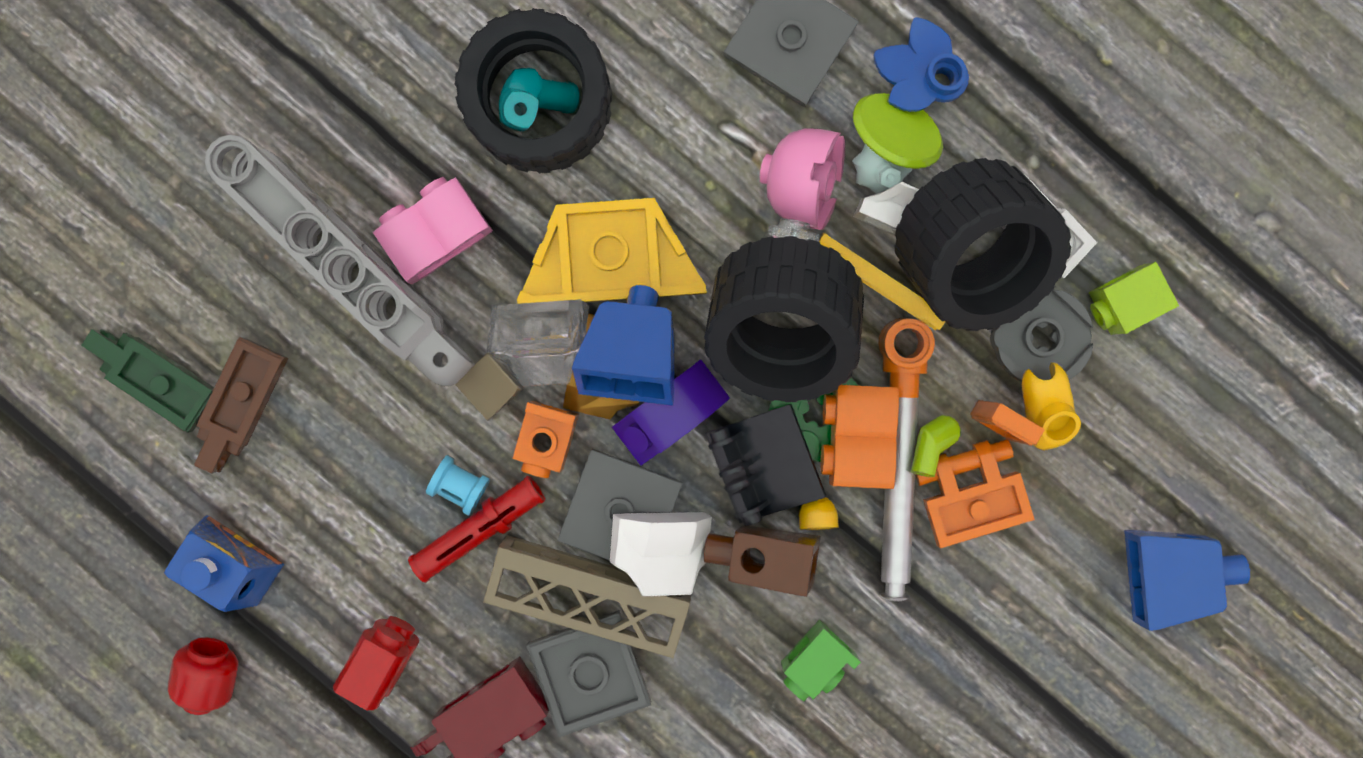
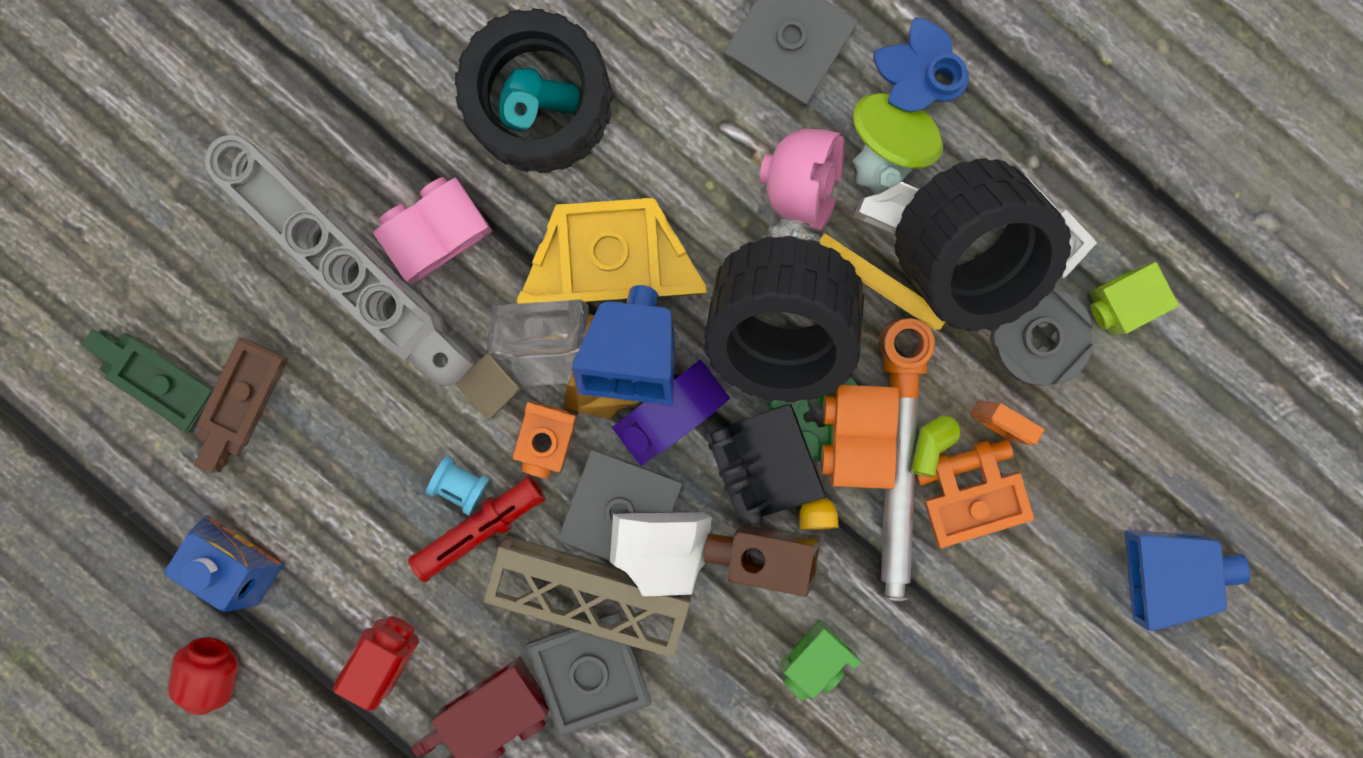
yellow piece [1021,362,1081,451] -> none

